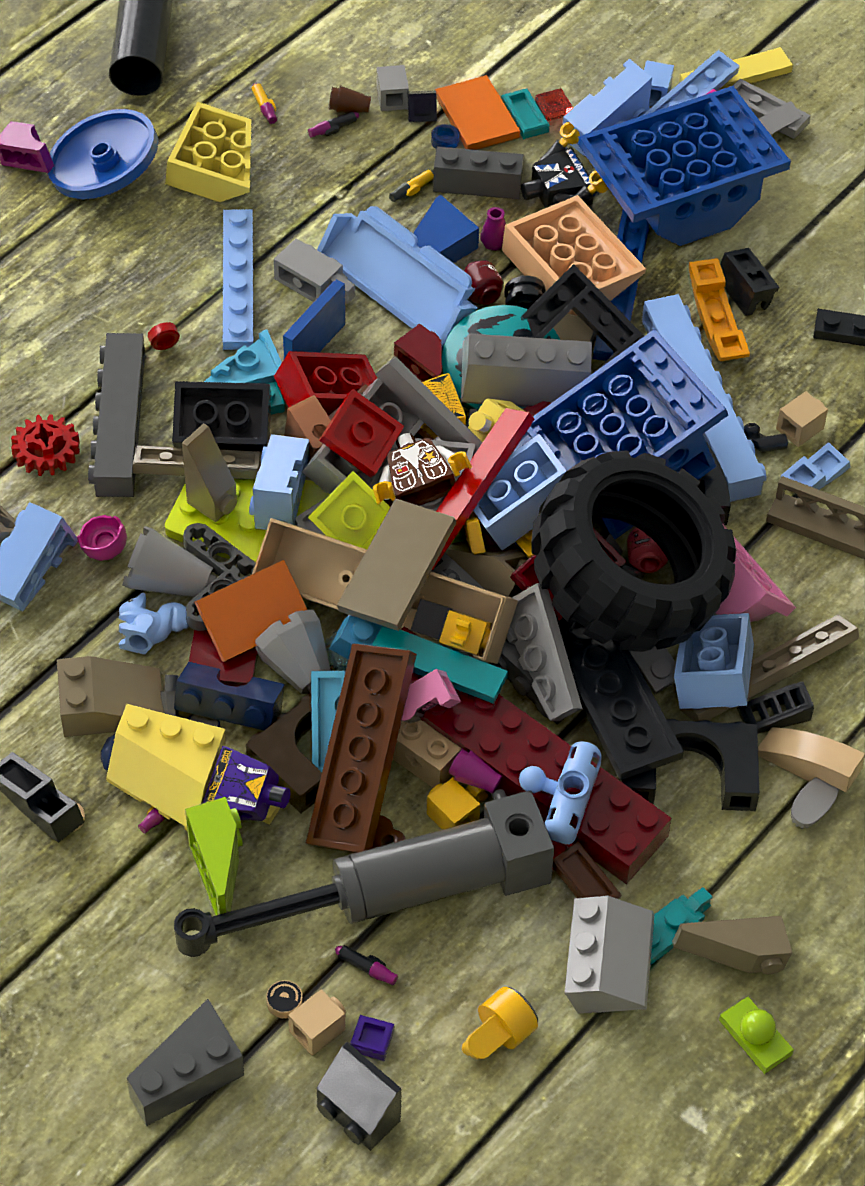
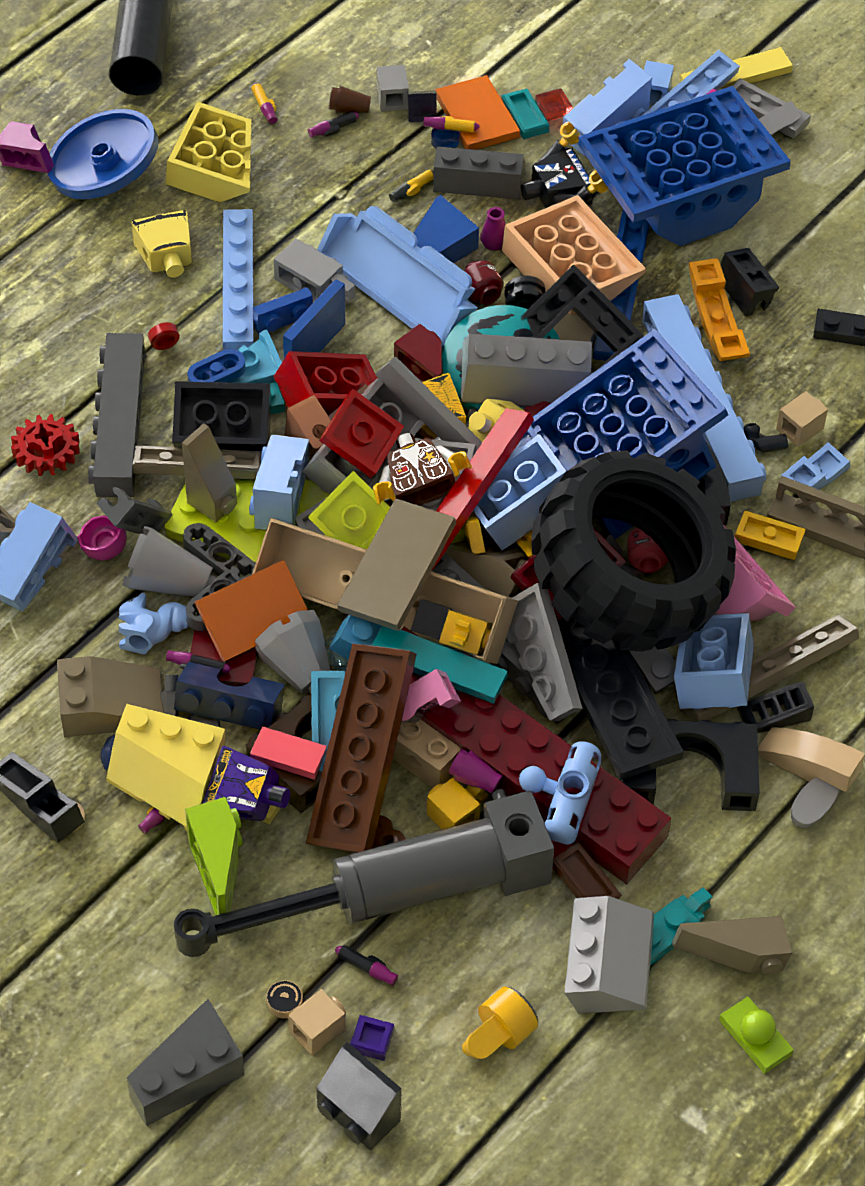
none -> dark grey hinge [97,487,173,534]
none -> light yellow torso [131,209,192,278]
none -> piece [166,650,231,675]
none -> blue plate [187,349,246,383]
none -> coral tile [250,726,327,780]
none -> blue plate [253,287,313,335]
none -> piece [423,116,480,132]
none -> yellow plate [735,510,806,560]

